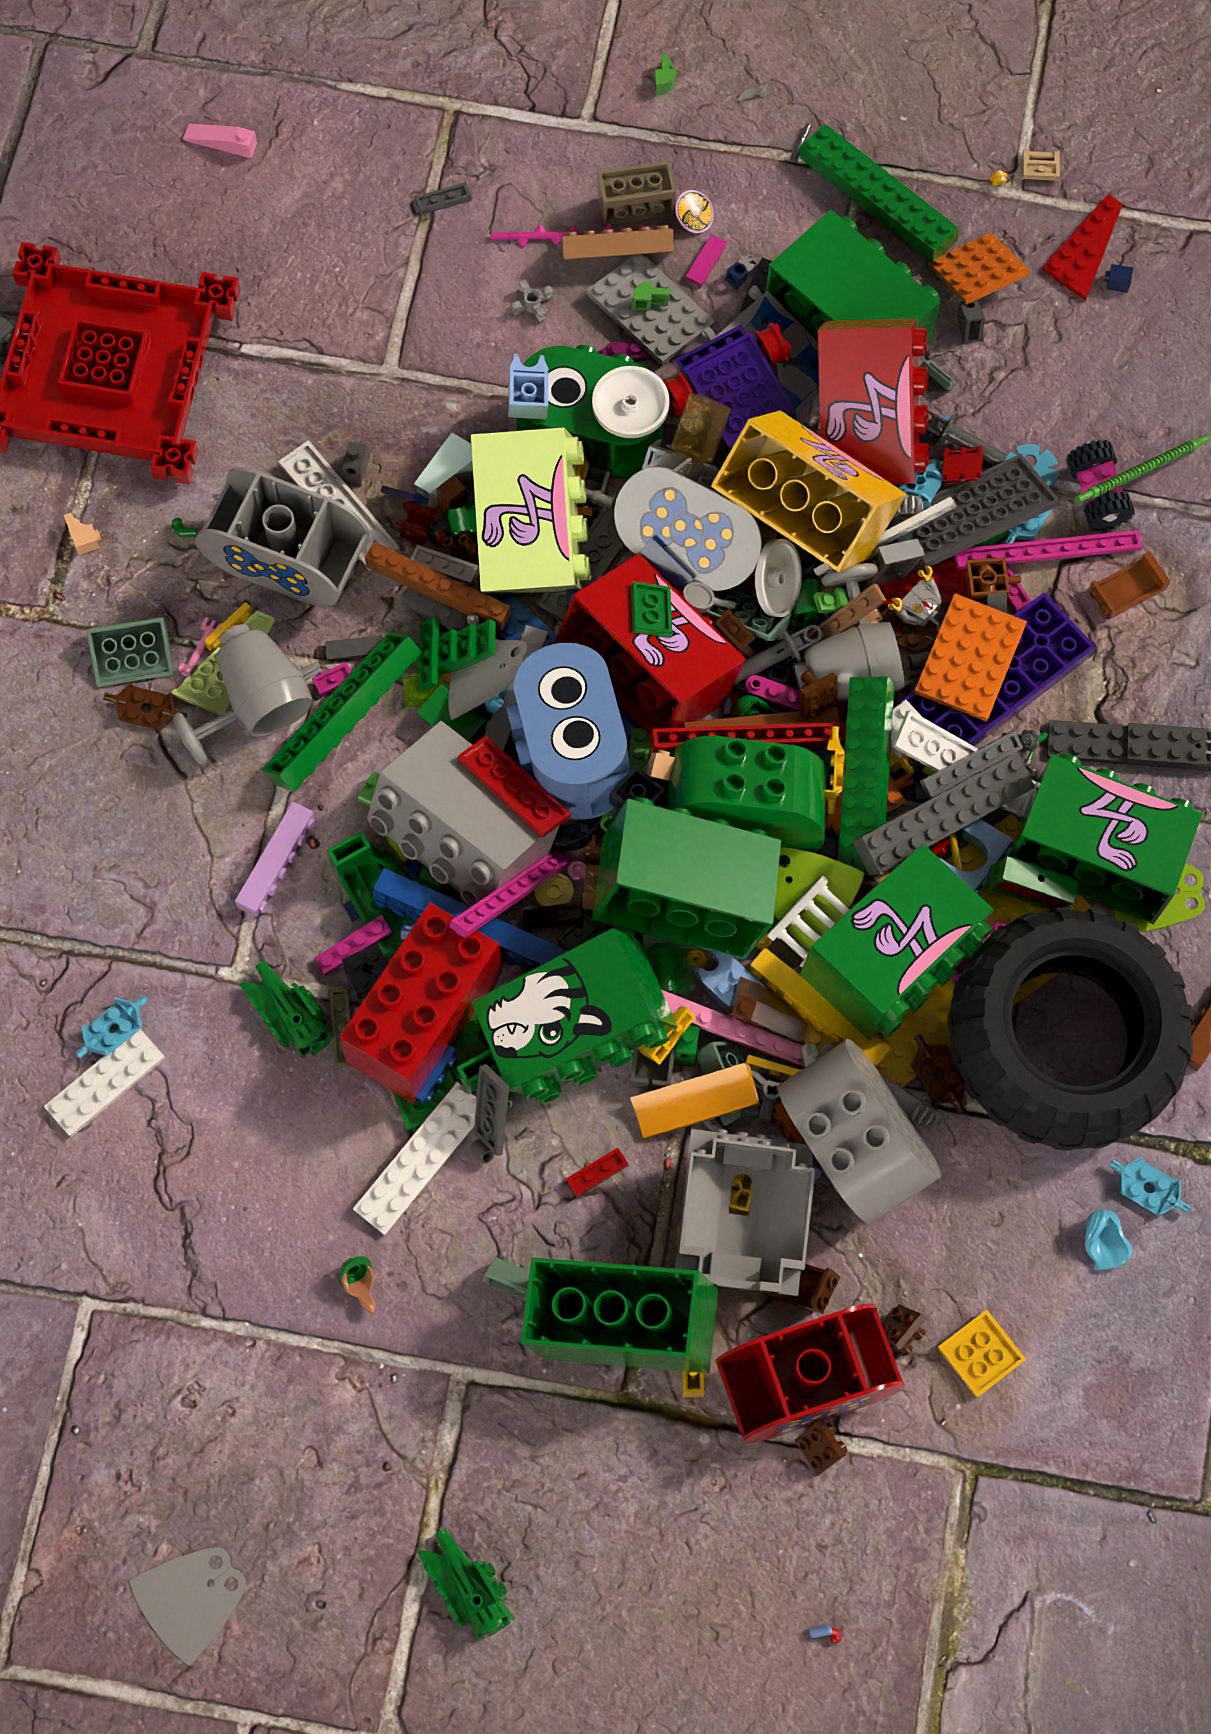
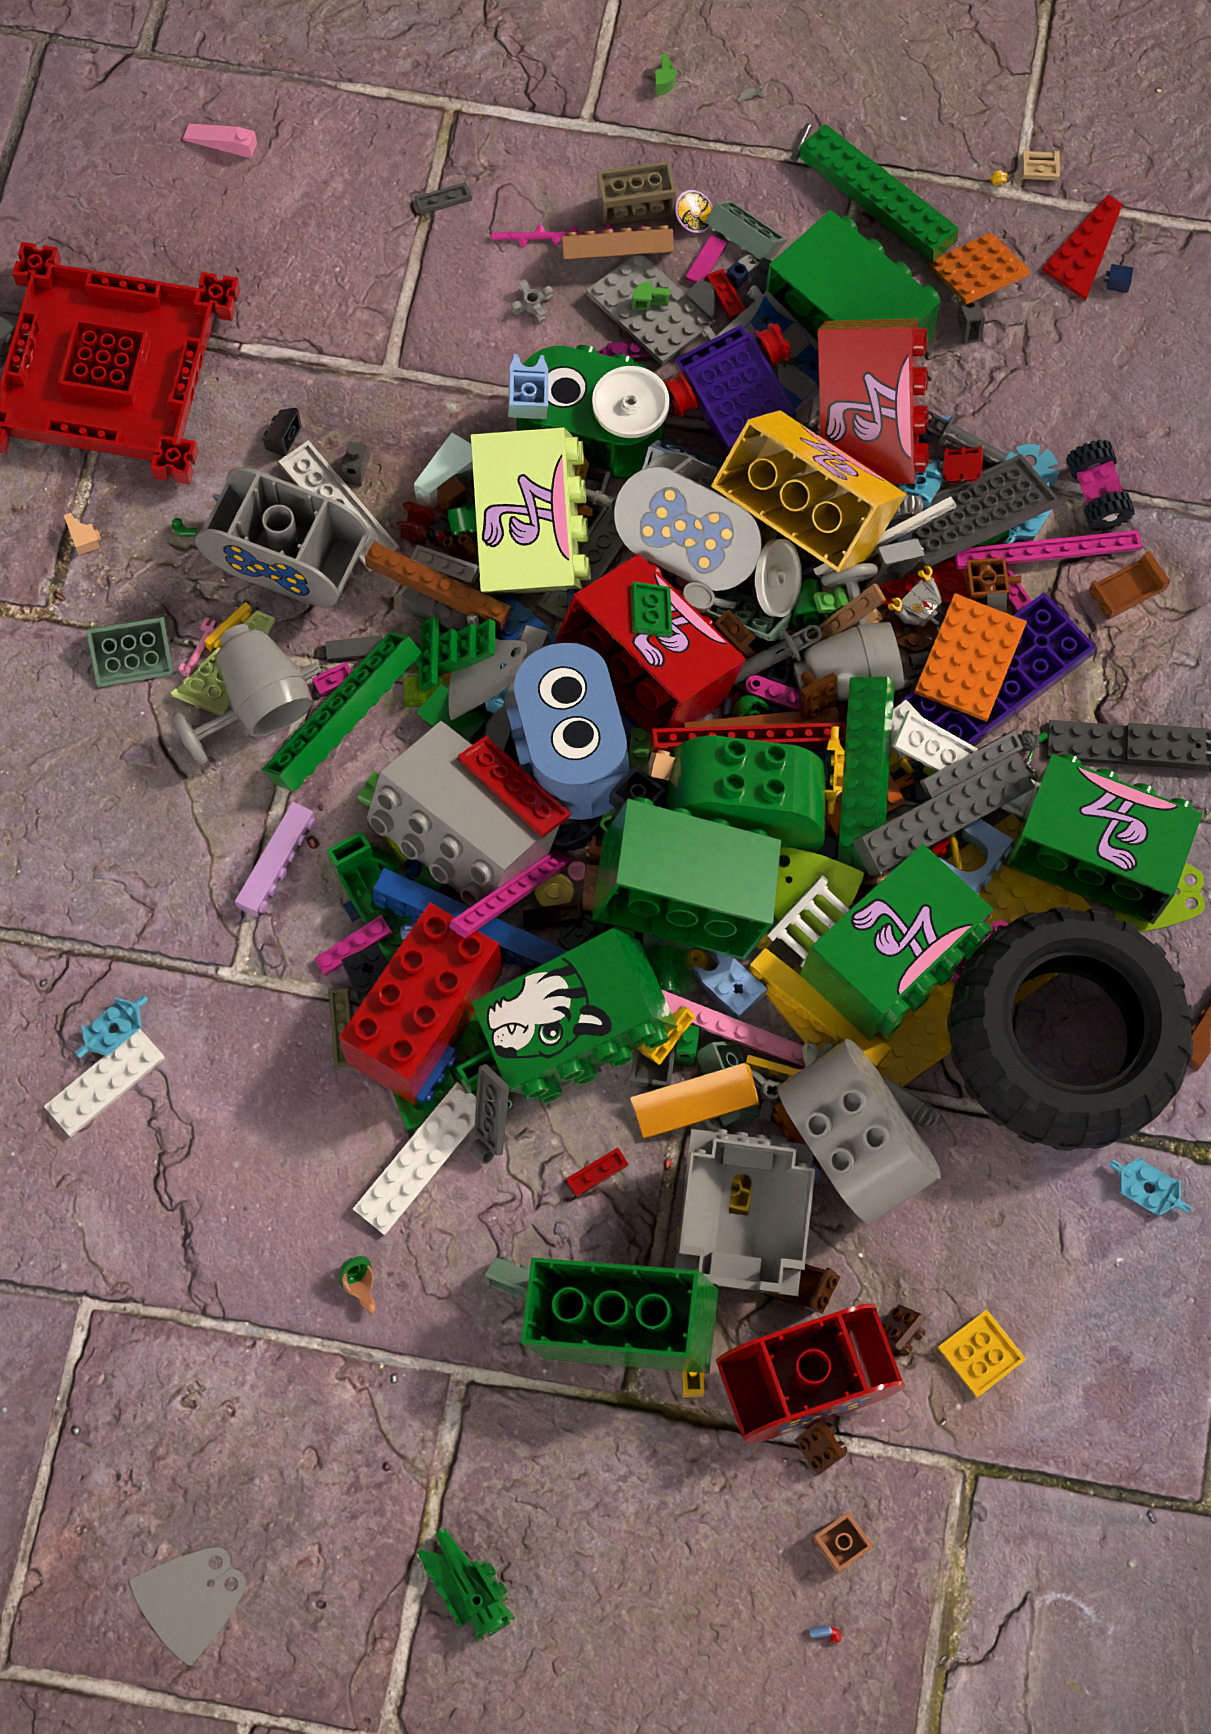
reddish brown plate [103,682,187,731] -> none
green piece [239,961,334,1058] -> none
dark blue tile [380,485,429,506] -> none
tile [639,537,695,591] -> none
clear yellow piece [671,394,732,463] -> none
reddish brown wedge [727,977,808,1043] -> none
reddish brown plate [911,1034,966,1114] -> none
sand green tile [919,361,957,390] -> none
green brick [985,856,1079,910] -> none
bright green hose [1075,435,1210,503] -> none
medium azure piece [1085,1209,1133,1270] -> none
none -> black slope [262,408,302,457]
none -> dark grey slope [685,278,716,321]
none -> sand green slope [705,200,787,262]
none -> red plate [706,269,746,321]
none -> nougat brick [812,1511,874,1575]

